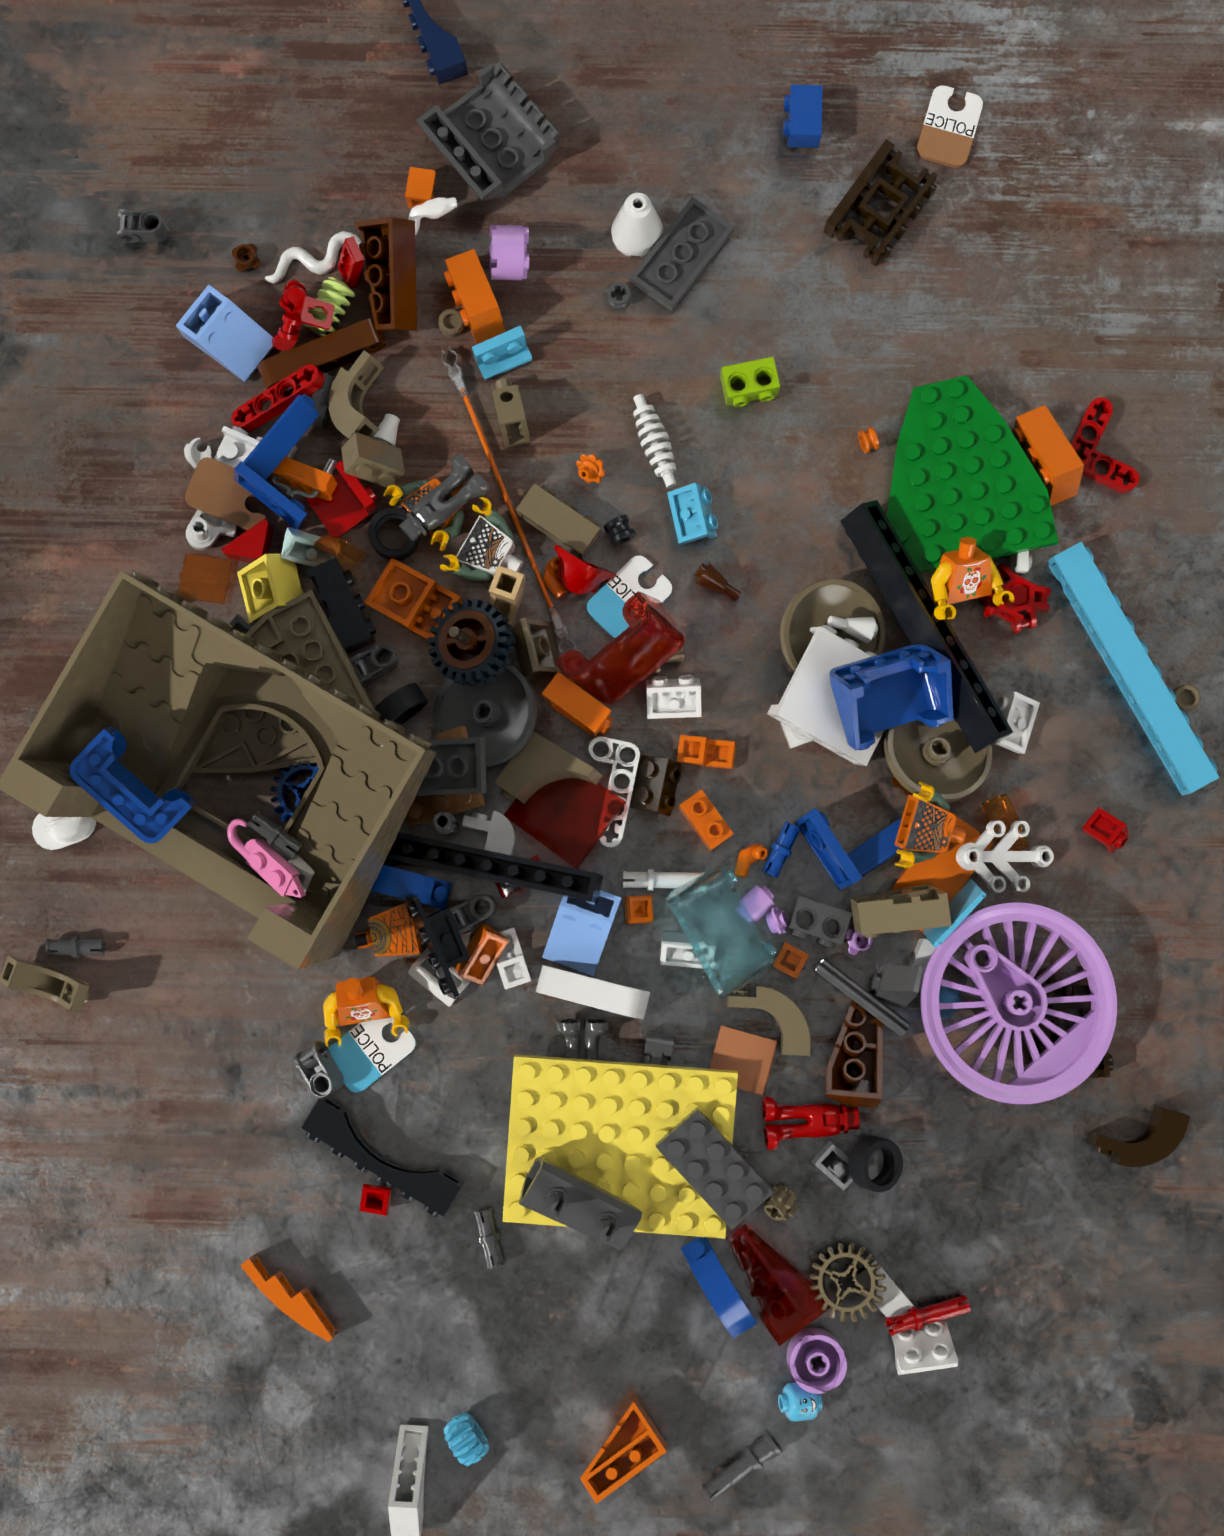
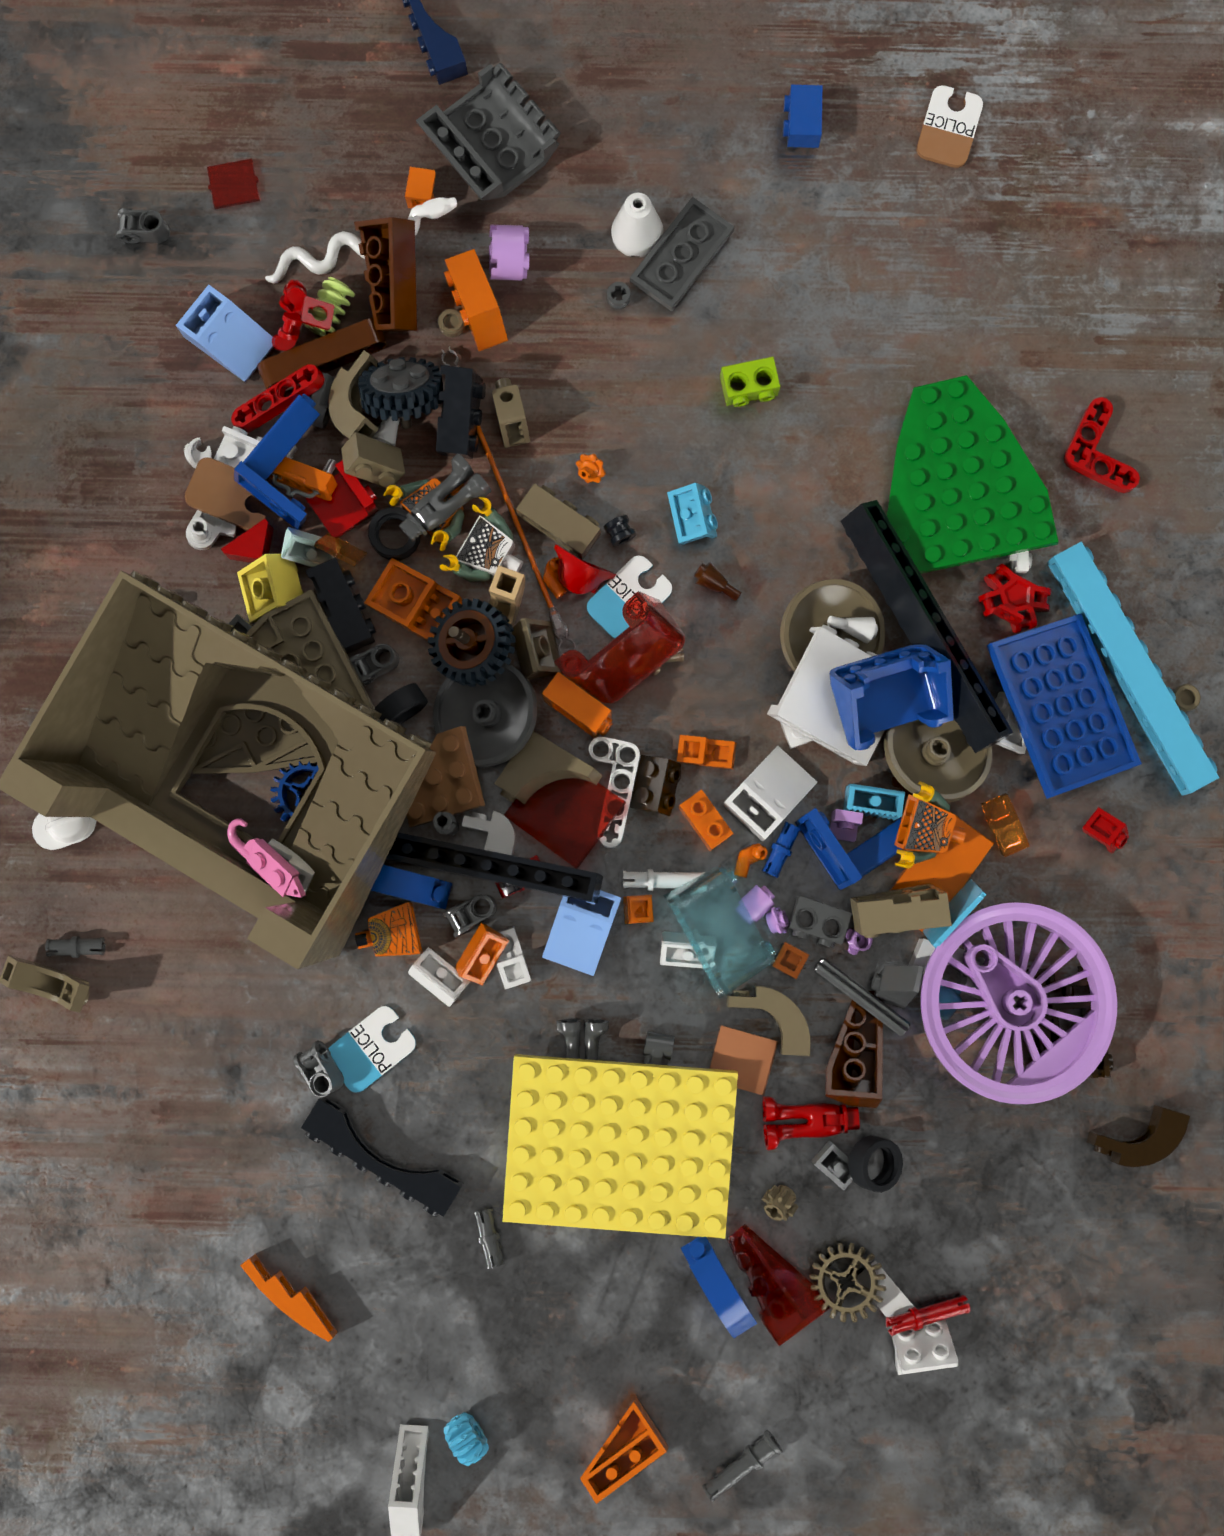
blue windscreen [69,725,196,843] -> none
clear orange piece [178,554,232,604] -> none
reddish brown plate [232,244,261,272] -> none
dark grey pin [247,811,304,859] -> none
torso [323,977,409,1047] -> none
red plate [338,236,365,288] -> none
red slope [359,1184,391,1216] -> none
black bracket [406,893,470,999] -> none
dark grey plate [416,737,487,796] -> none
medium azure bracket [472,325,532,381] -> none
dark grey piece [519,1157,642,1250] -> none
white beam [536,965,651,1019] -> none
white piece [633,394,677,488] -> none
white bracket [646,675,701,719] -> none
dark grey plate [656,1107,774,1230] -> none
medium azure head [778,1382,822,1422] -> none
lavender brick [786,1327,847,1394] -> none
dark brown fence [823,139,938,266] -> none
orange bush [858,427,879,454] -> none
torso [931,537,1014,620] -> none
white plant [956,821,1054,893] -> none
orange wedge [1012,405,1084,506] -> none
none -> clear red piece [207,158,260,209]
none -> black wheel [358,357,444,429]
none -> black wedge [436,365,486,459]
none -> white slope [723,746,817,842]
none -> lavender bracket [830,809,863,842]
none -> medium azure brick [843,783,905,821]
none -> blue plate [987,614,1142,799]

